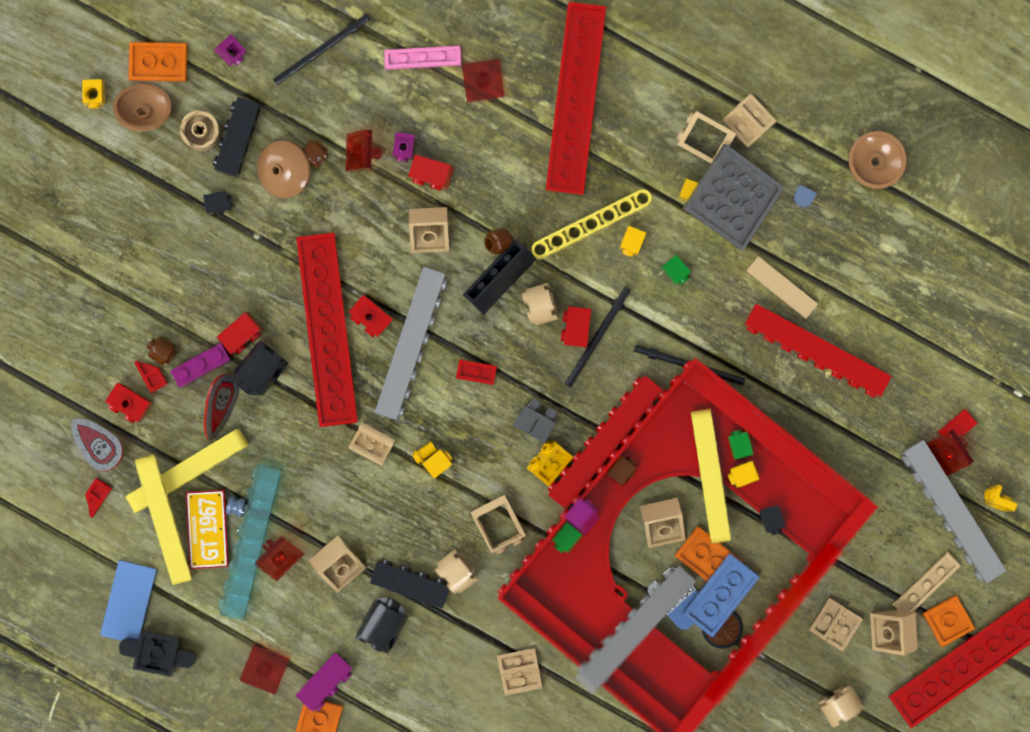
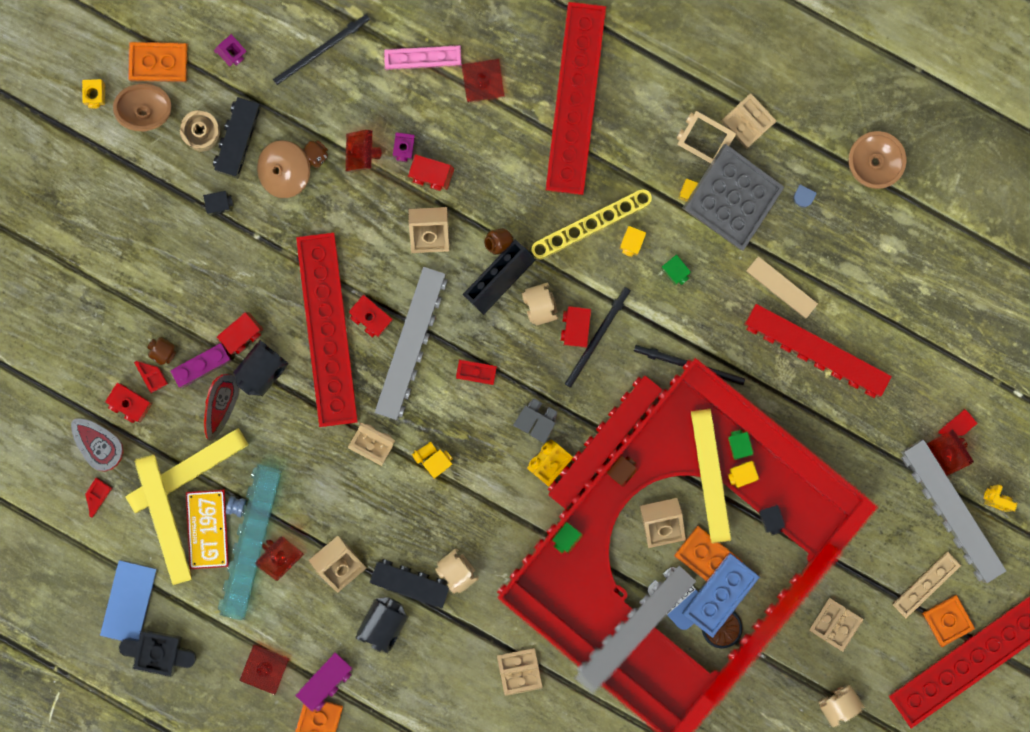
tan window [470,494,526,555] -> none
magenta brick [565,499,599,535] -> none
tan slope [870,610,918,656] -> none

